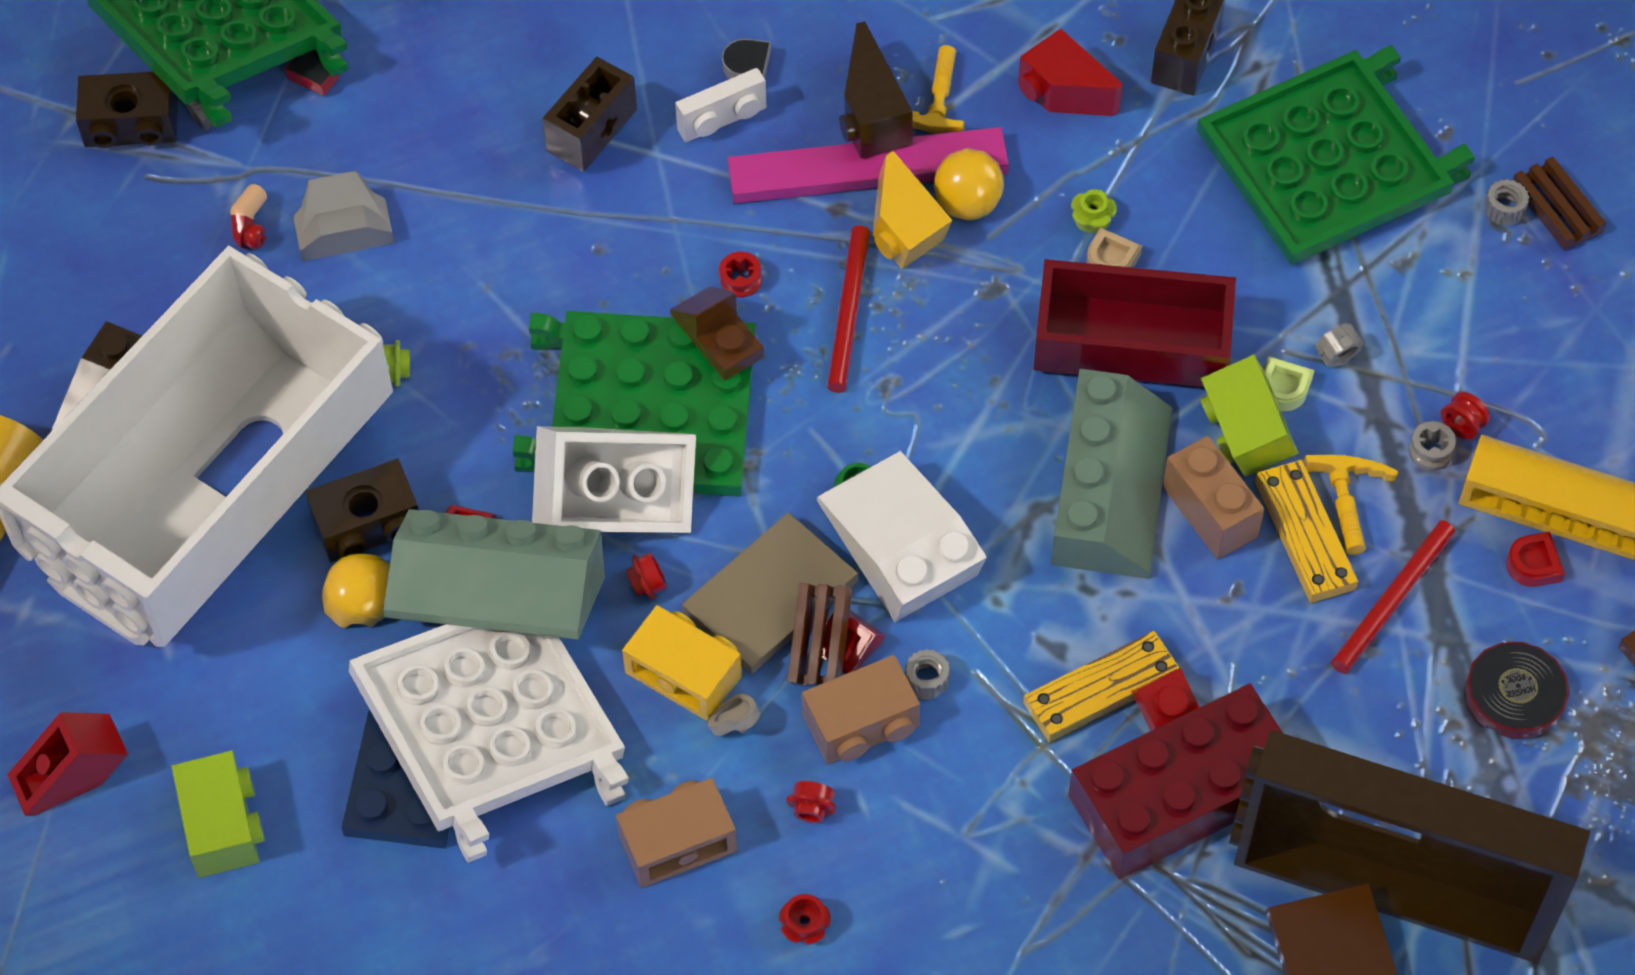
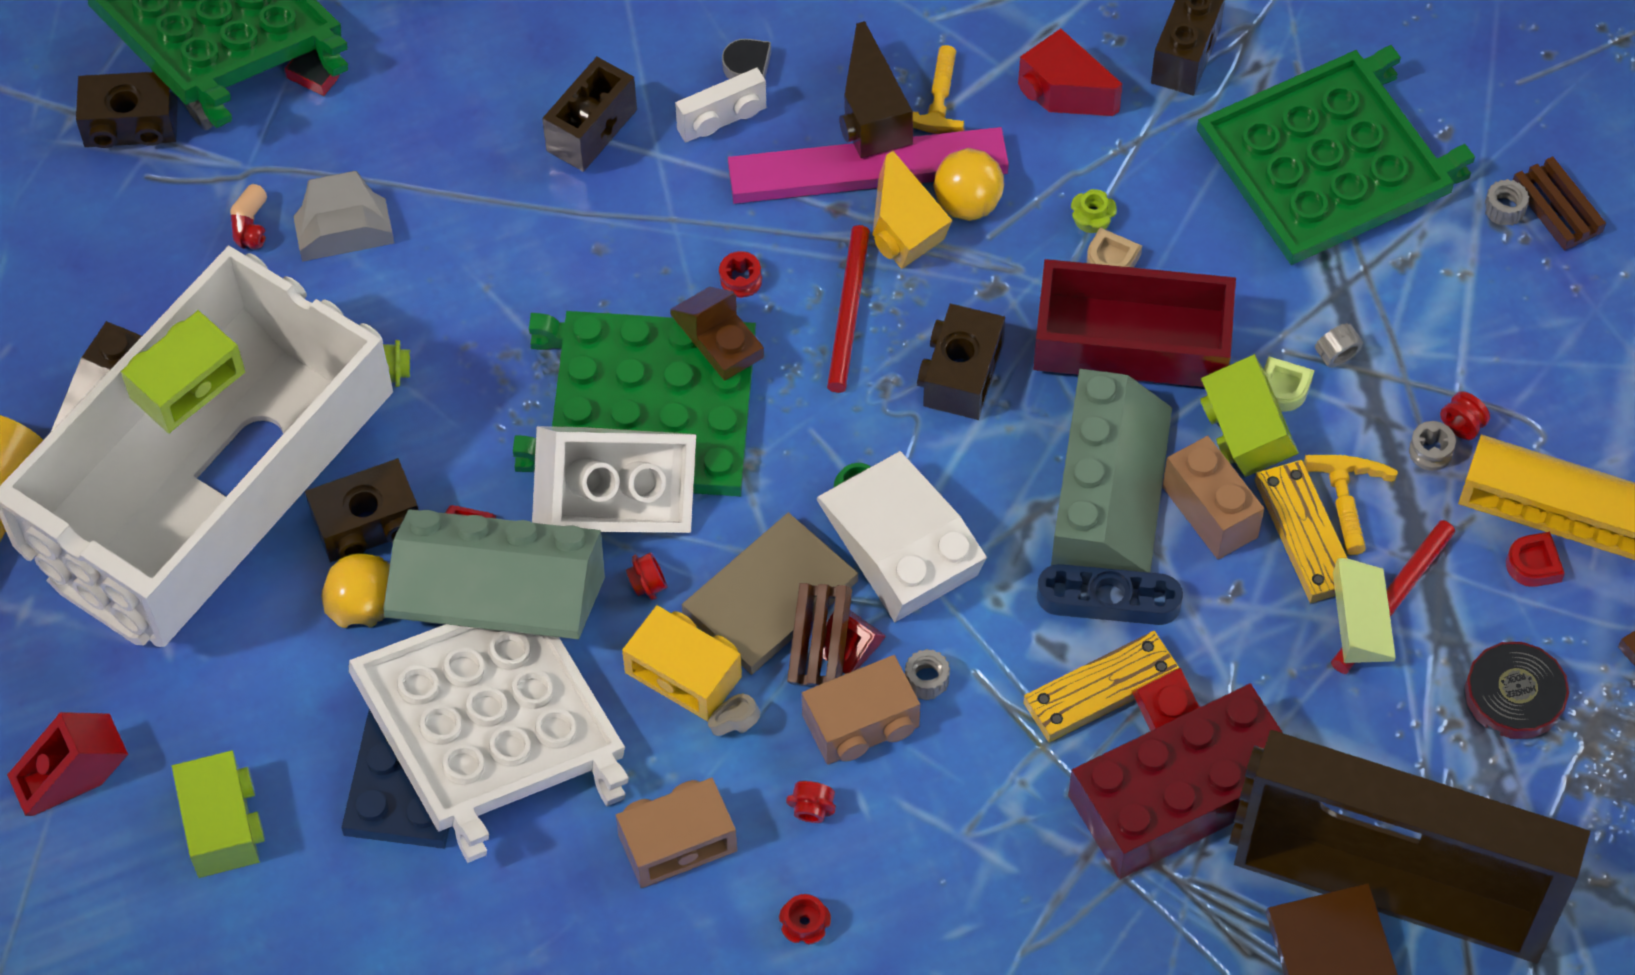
none -> lime brick [120,310,246,434]
none -> dark brown brick [917,303,1005,420]
none -> dark blue beam [1037,564,1183,625]
none -> yellowish green slope [1333,558,1396,663]

